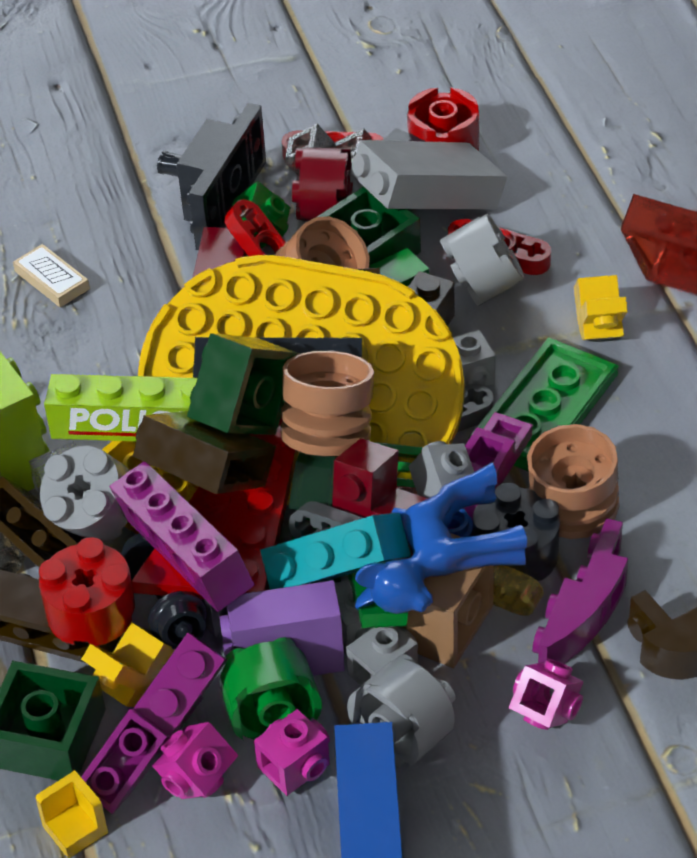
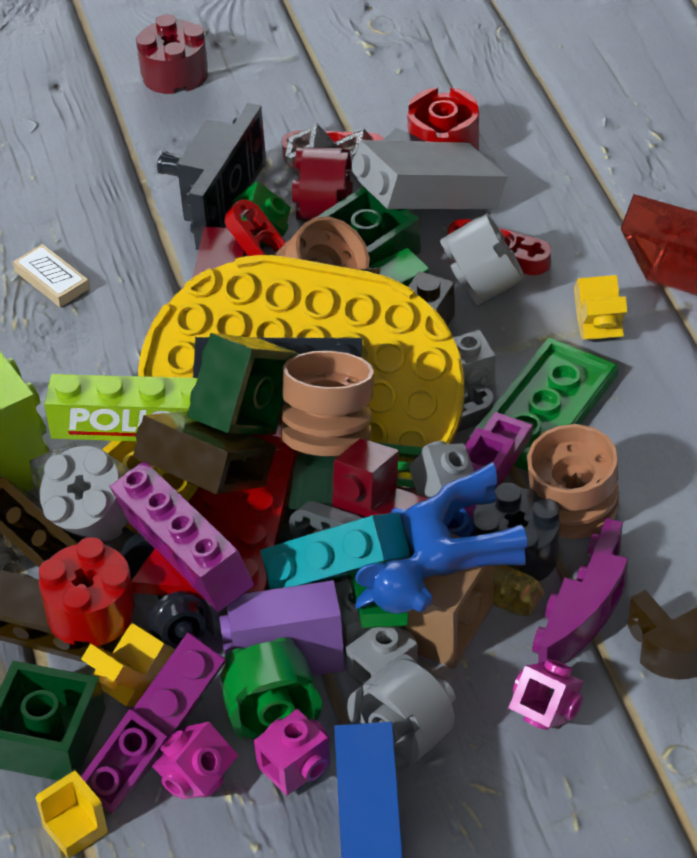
none -> dark red brick [136,14,208,94]

